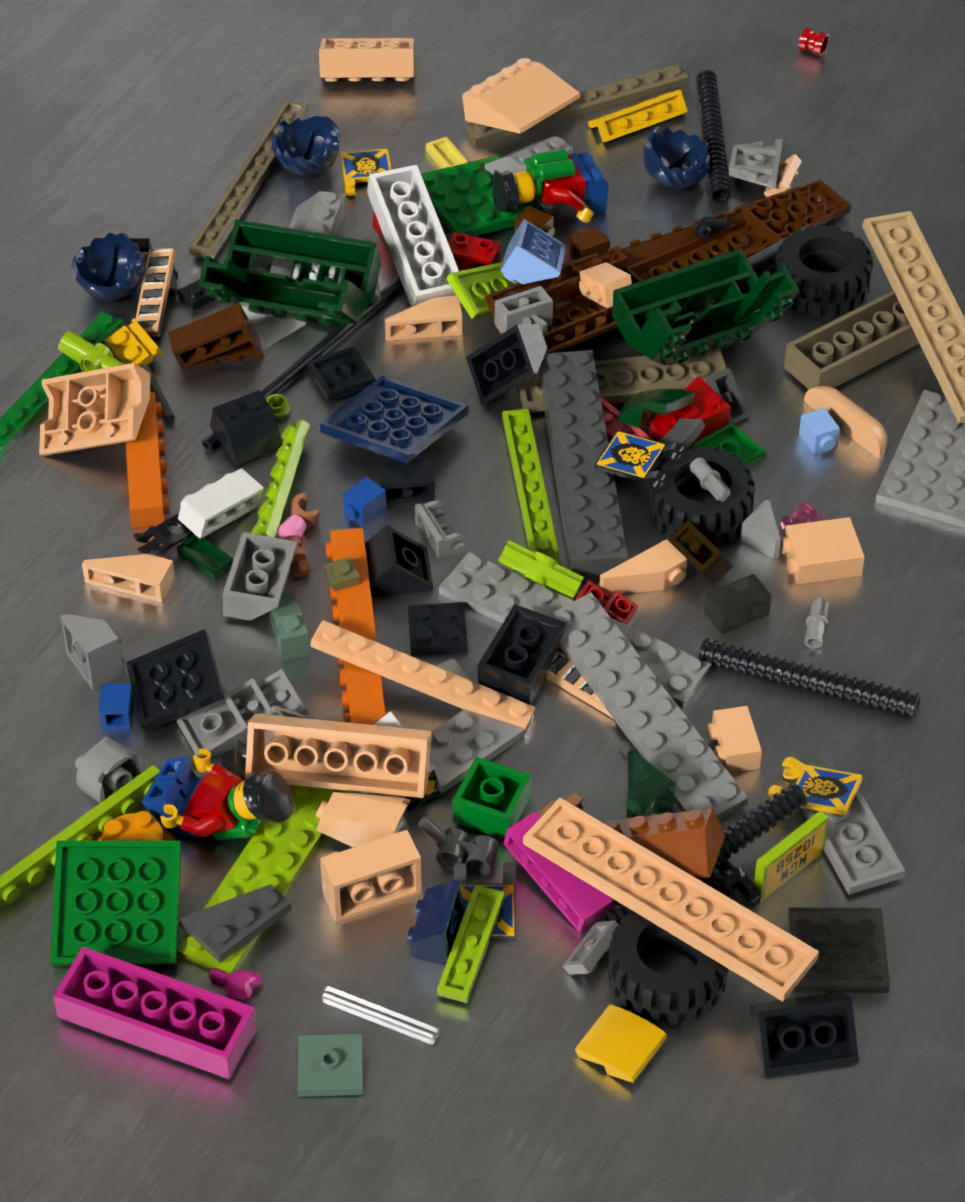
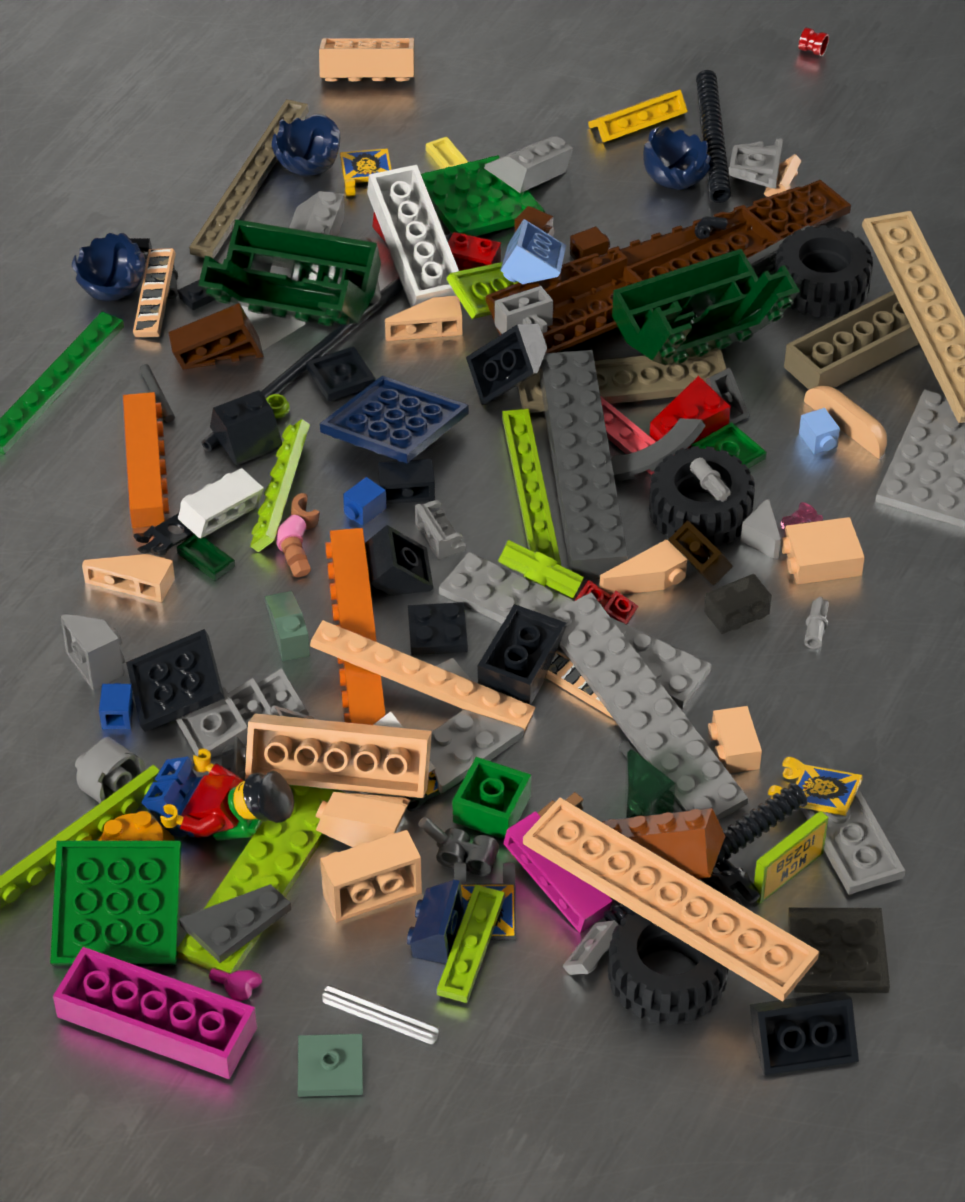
light nougat piece [39,363,150,456] -> none
lime piece [58,330,125,372] -> none
yellow plate [104,318,163,367] -> none
light grey slope [223,532,297,621] -> none
olive plate [324,557,360,591] -> none
light nougat slope [462,58,580,134] -> none
dark tan plate [466,64,689,146] -> none
piece [492,148,609,223] -> none
yellow slope [575,1004,668,1083] -> none
light nougat brick [579,263,632,308] -> none
flag [594,430,684,492] -> none
dark green slope [618,389,695,428] -> none
black piece [698,638,921,718] -> none

